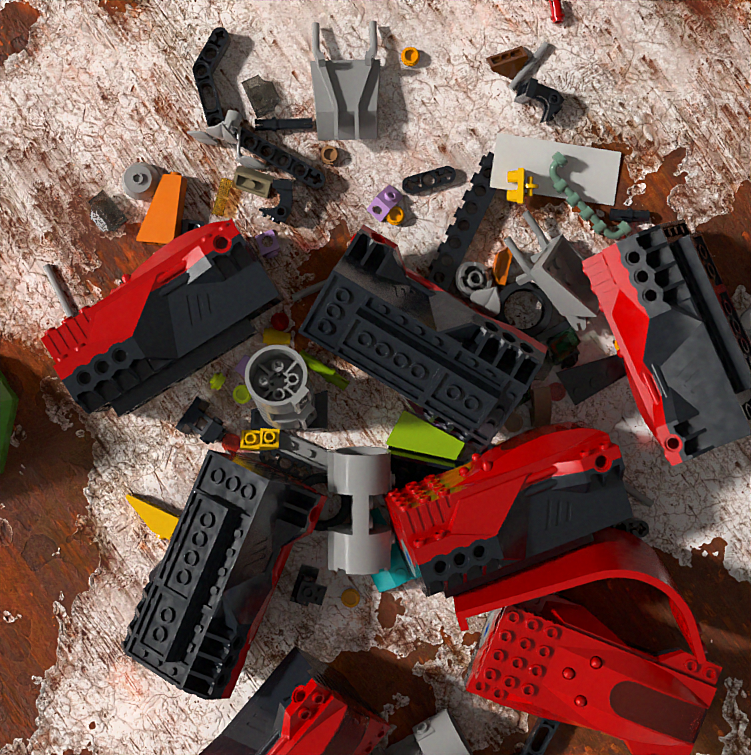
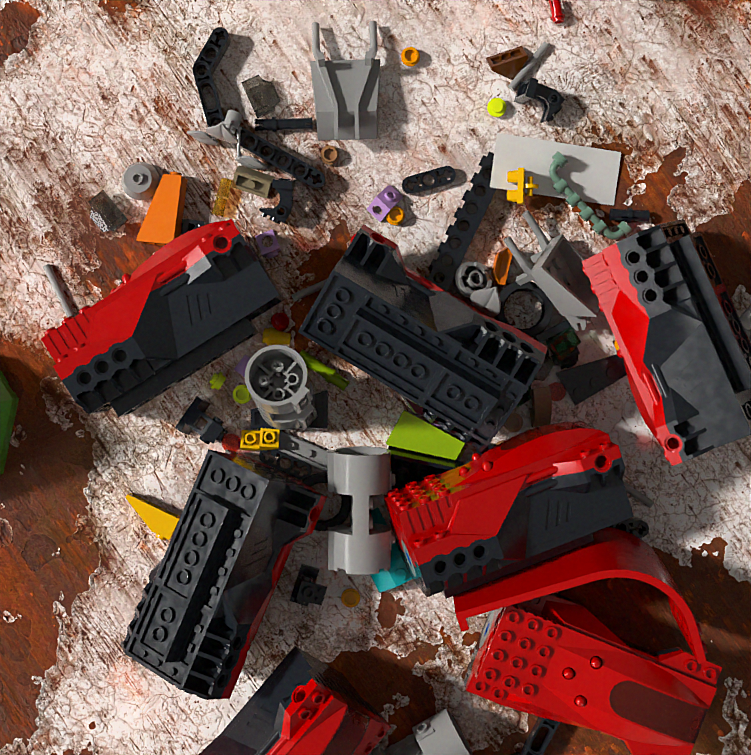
none -> neon yellow plate [487,98,507,117]

